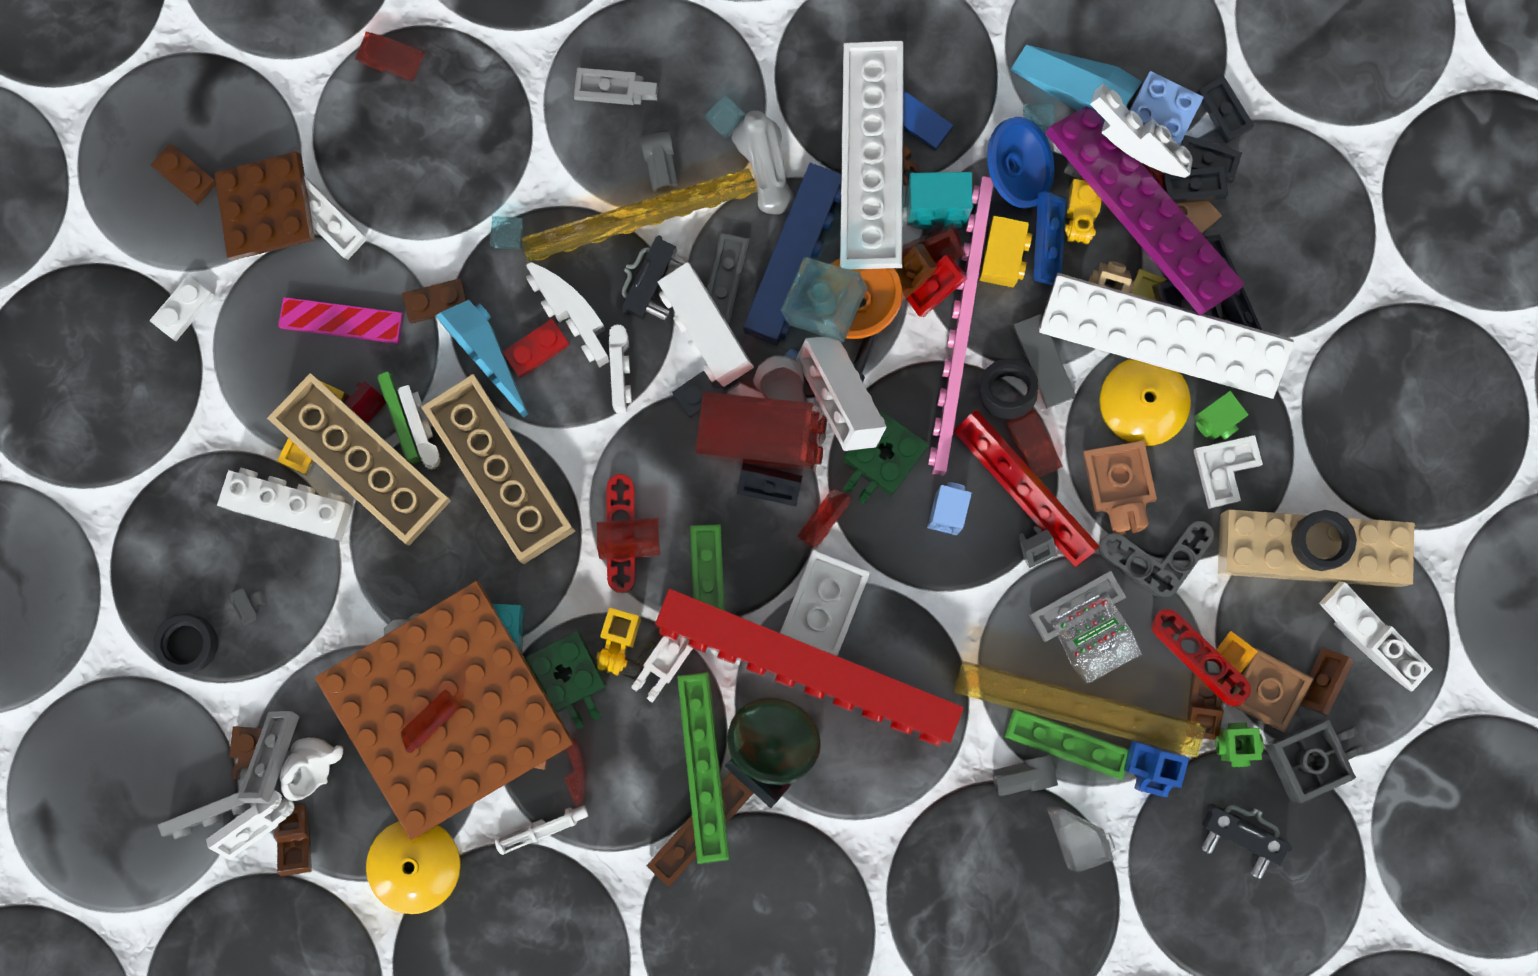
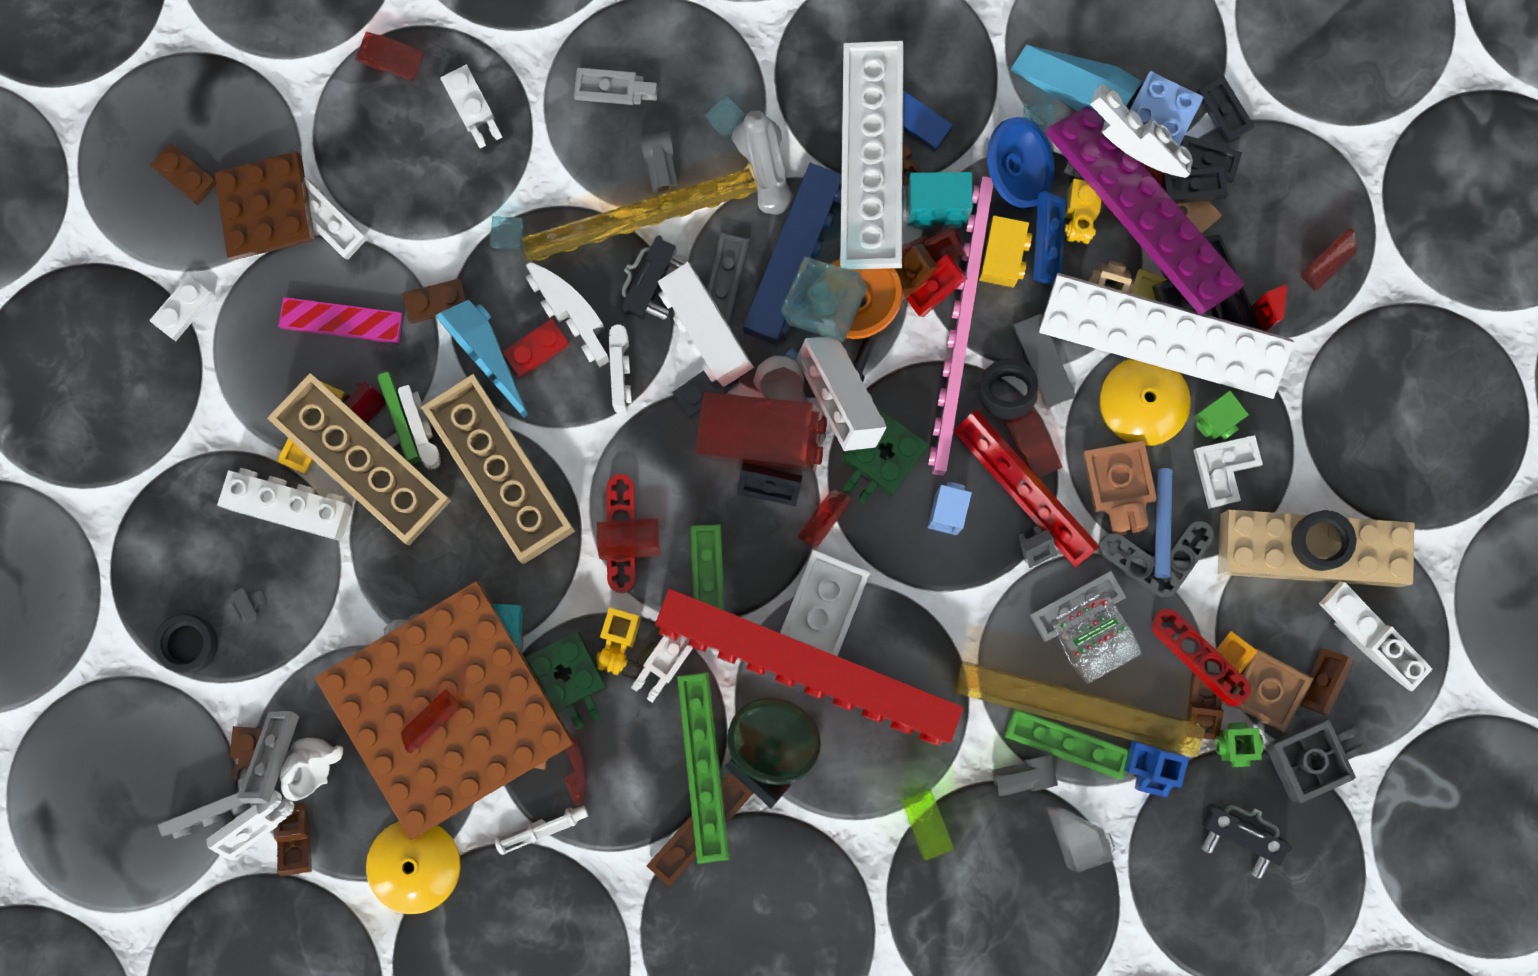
none -> white hinge [440,64,502,148]
none -> clear neon green brick [899,789,954,861]
none -> medium blue piece [1155,468,1173,578]
none -> red slope [1252,285,1287,332]
none -> clear red slope [1300,229,1357,291]

